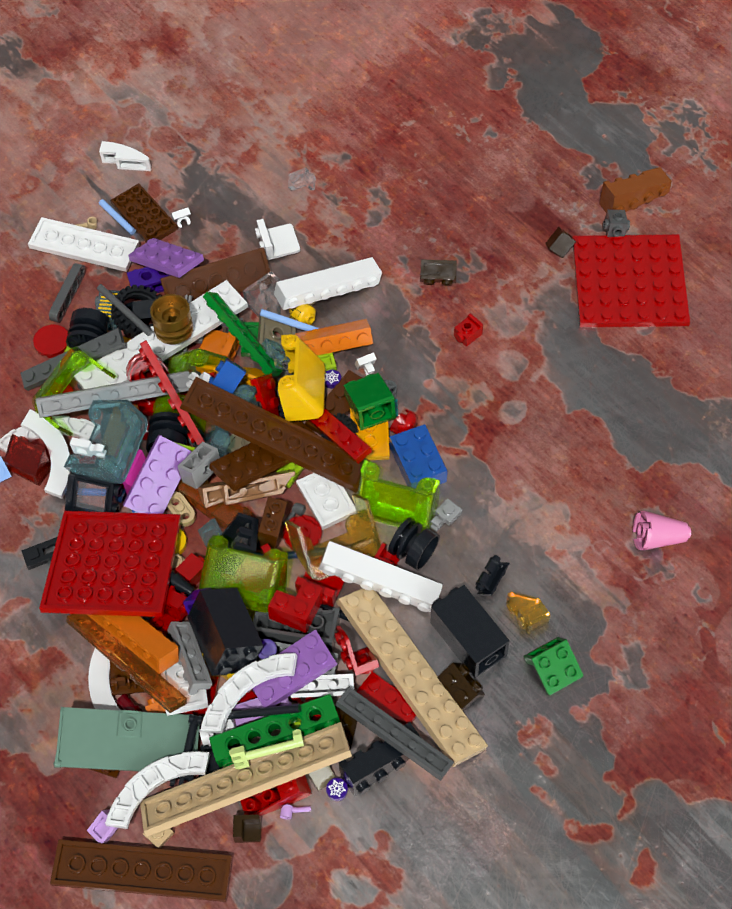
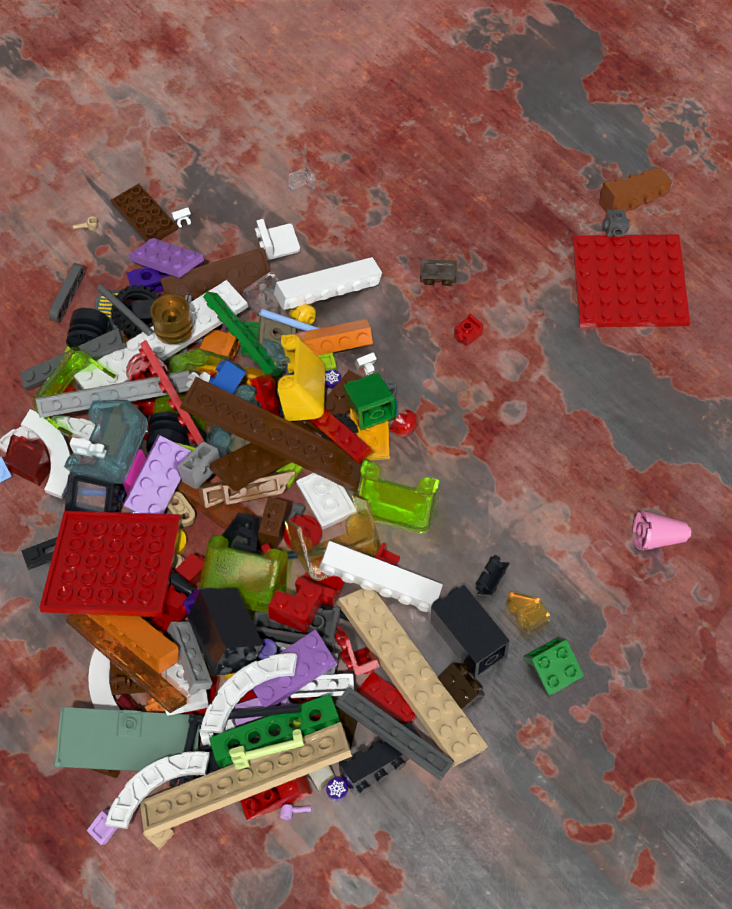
white plate [28,217,140,272] -> none
red tile [33,324,68,358] -> none
reddish brown plate [50,840,232,902] -> none
white slope [99,141,151,171] -> none
light blue bar [99,199,136,235] -> none
clear light blue slope [198,518,222,547] -> none
dark brown panel [233,815,261,843] -> none
black wheel [388,517,440,570] -> none
blue brick [389,424,447,495] -> none
light grey plate [430,498,462,532] -> none
dark brown panel [546,226,576,258] -> none

